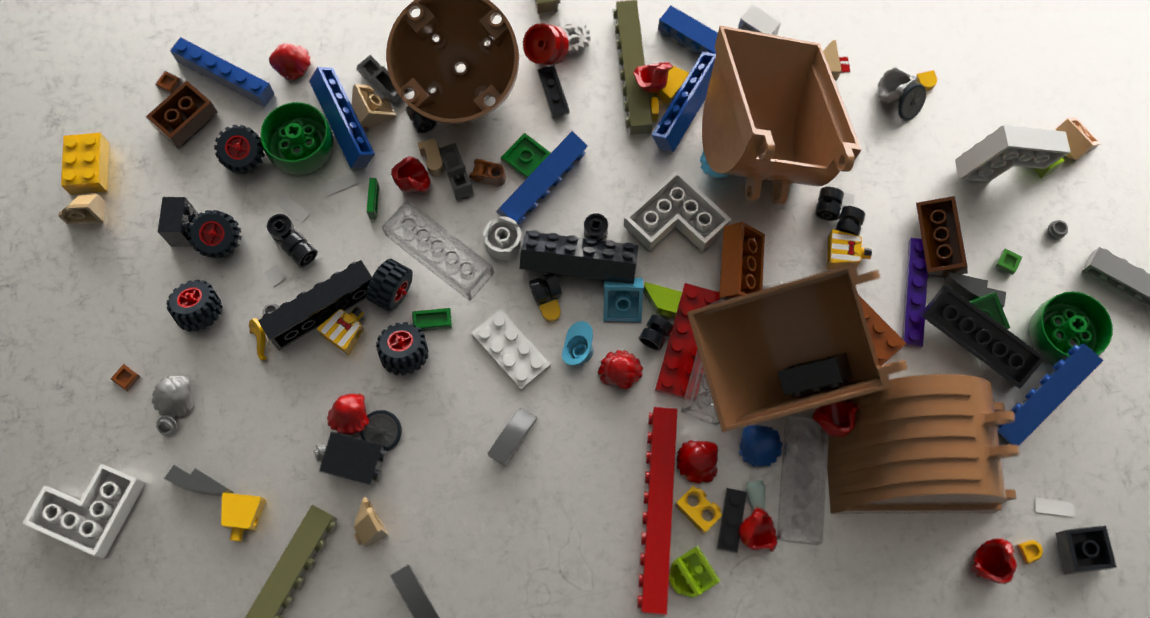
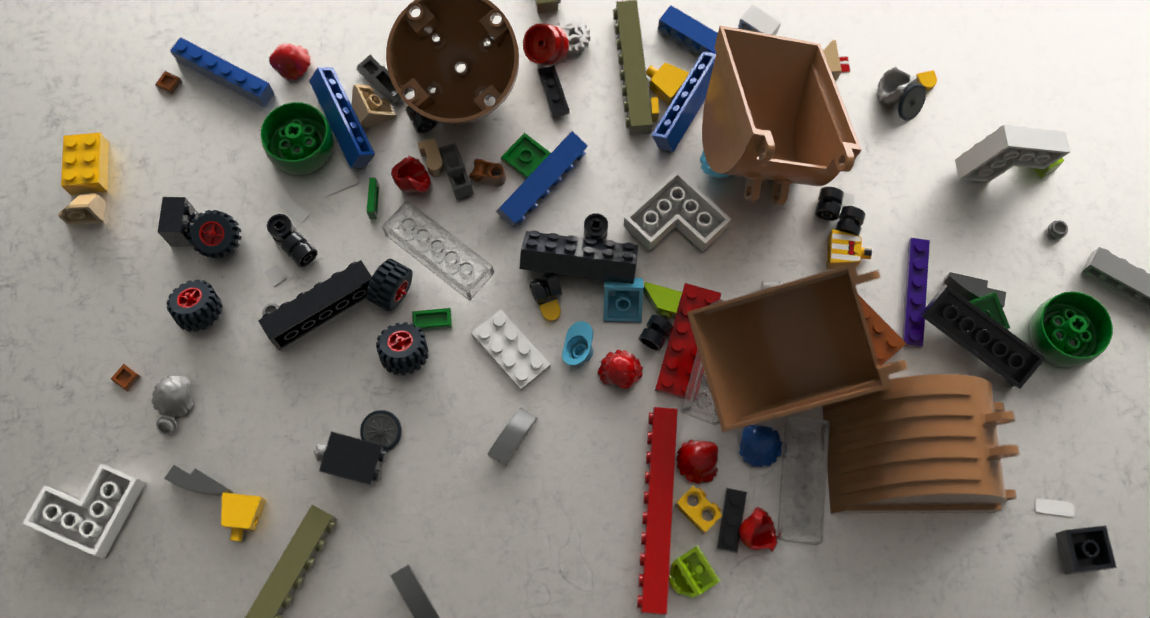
reddish brown brick [146,81,218,149] -> none
black wheel [214,125,265,174] -> none
yellow piece [249,318,267,361] -> none
torso [317,307,365,356] -> none
red hair [327,393,370,435] -> none
tan slope [353,497,388,548] -> none
white brick [483,217,522,260] -> none
red hair [632,62,673,93] -> none
dark orange brick [719,222,765,301] -> none
light aqua cone [745,480,766,510] -> none
black brick [778,352,853,397] -> none
red hair [812,400,859,437] -> none
reddish brown slope [916,196,968,276] -> none
red hair [971,538,1017,584] -> none
bright green plate [995,249,1022,275] -> none
blue brick [997,344,1104,446] -> none
yellow tile [1016,540,1043,565] -> none
light nougat slope [1055,117,1101,160] -> none

